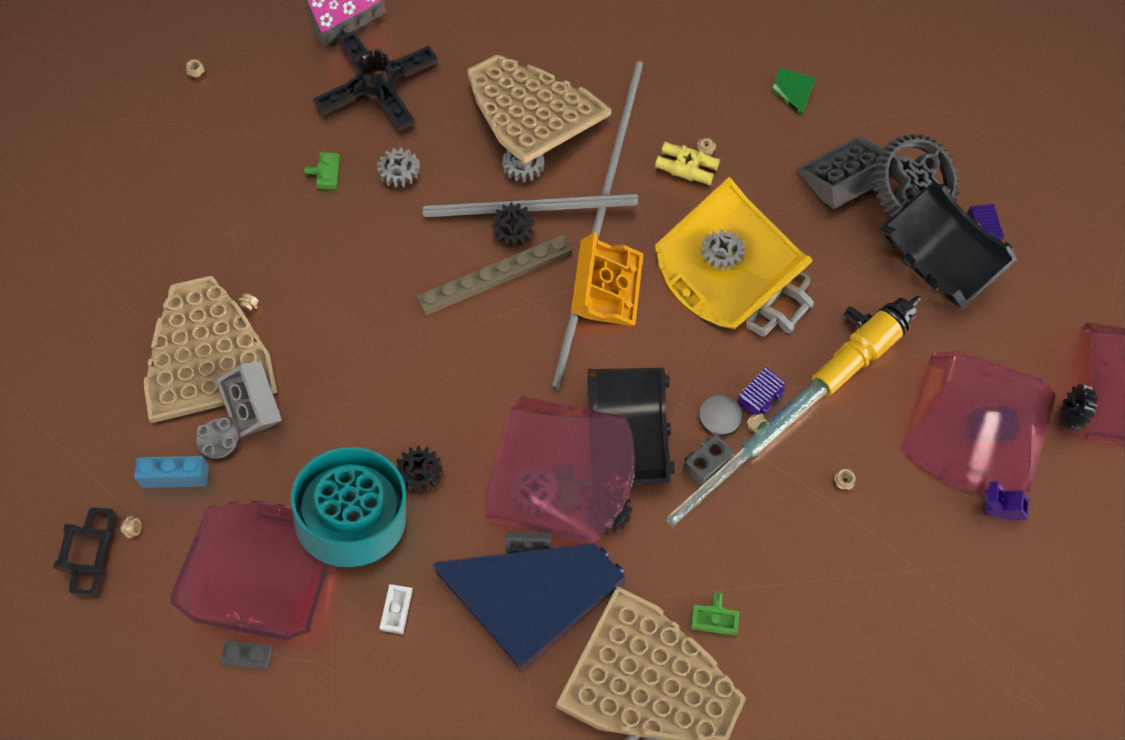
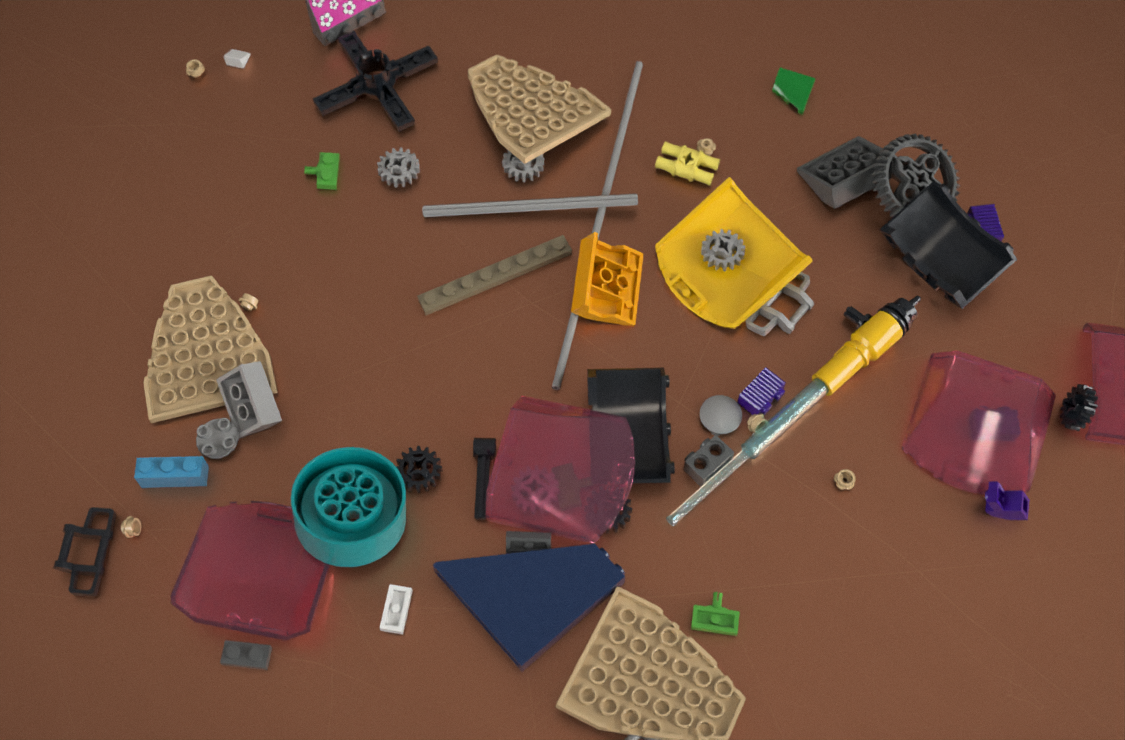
black gear [491,202,535,246] -> none
none -> white slope [224,49,250,69]
none -> black axle [473,438,496,521]

